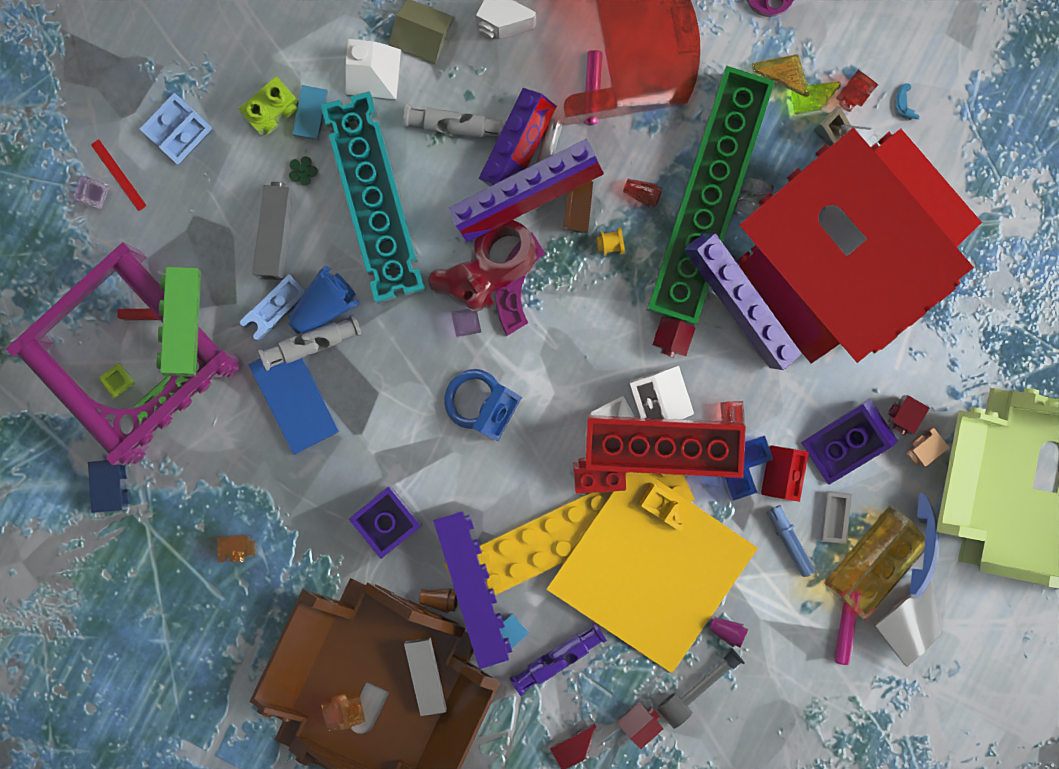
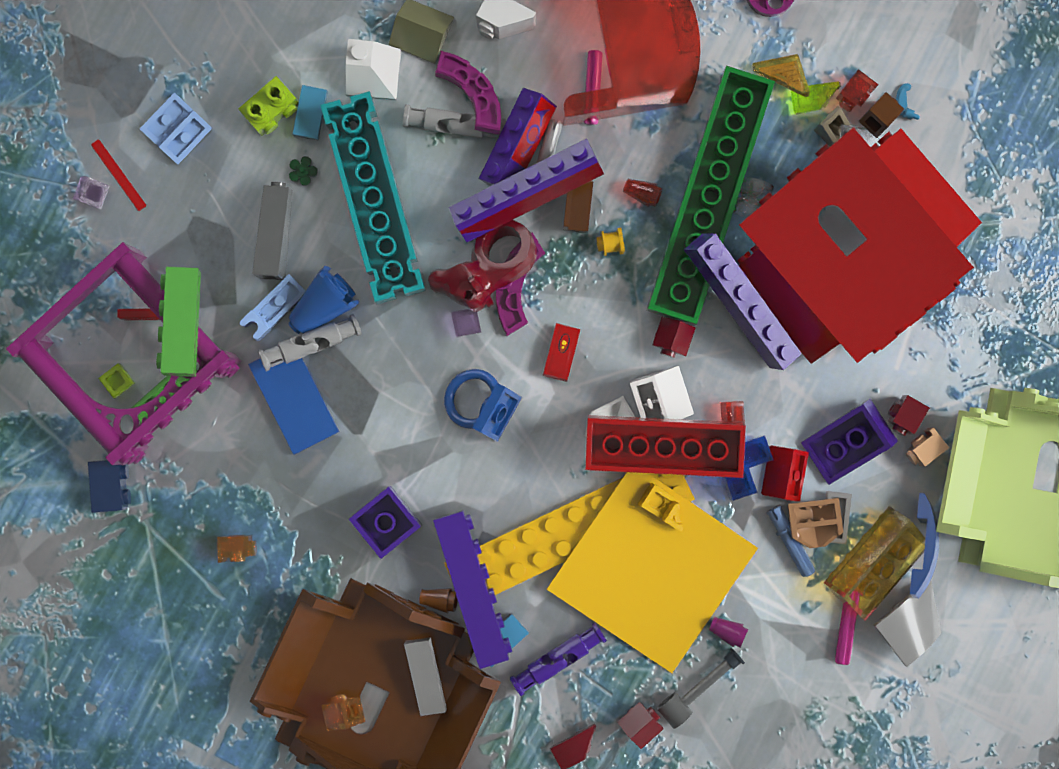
red bracket [573,458,626,493] -> none
none -> magenta tile [435,51,501,135]
none -> red slope [543,323,581,382]
none -> medium nougat slope [787,498,843,548]
none -> reddish brown brick [858,92,904,138]

